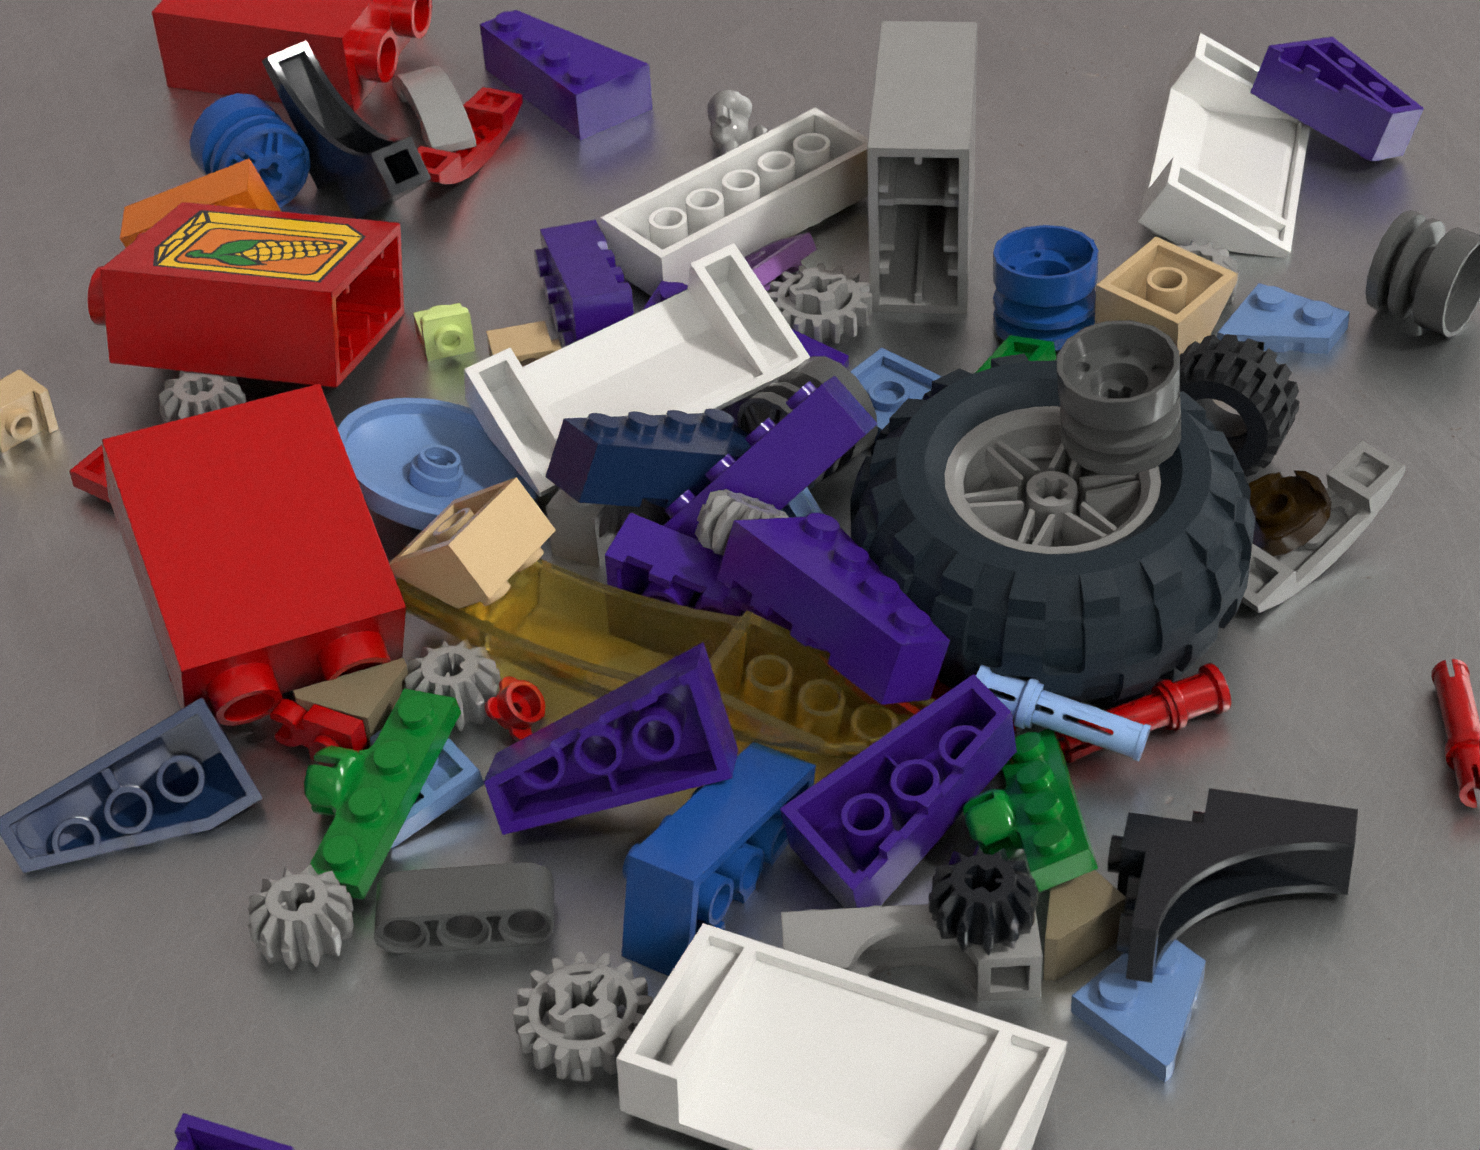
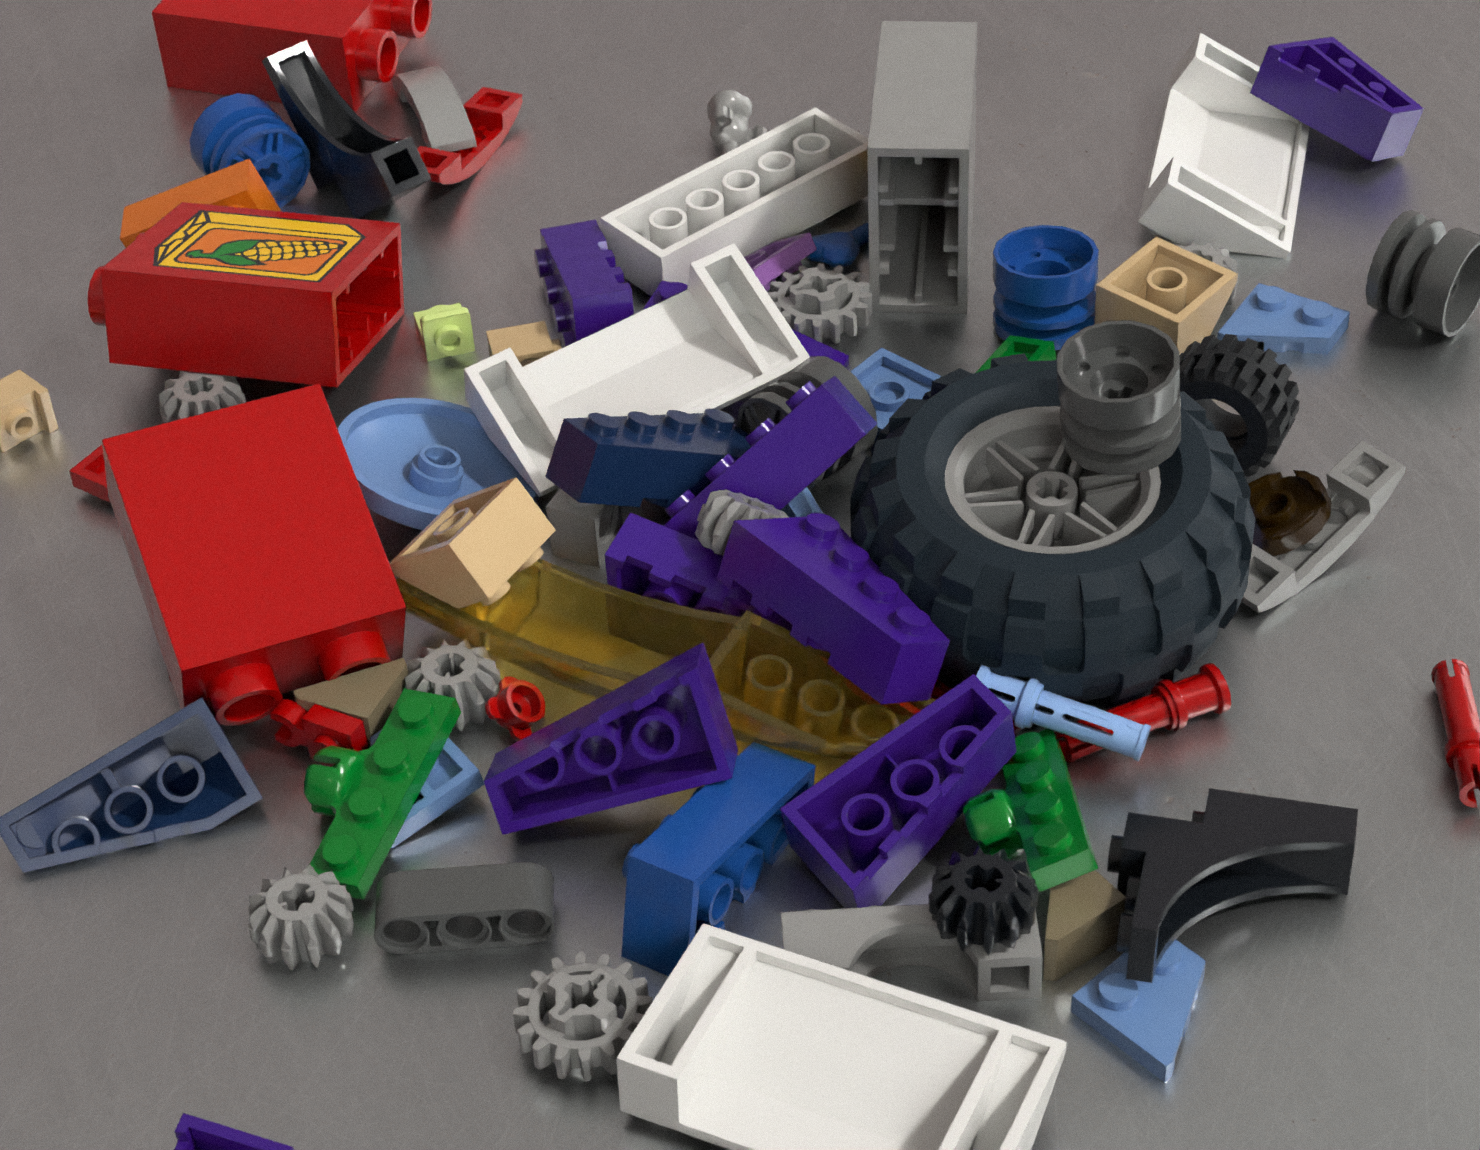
dark purple wedge [479,10,653,141] -> none
none -> blue rock [806,223,869,268]

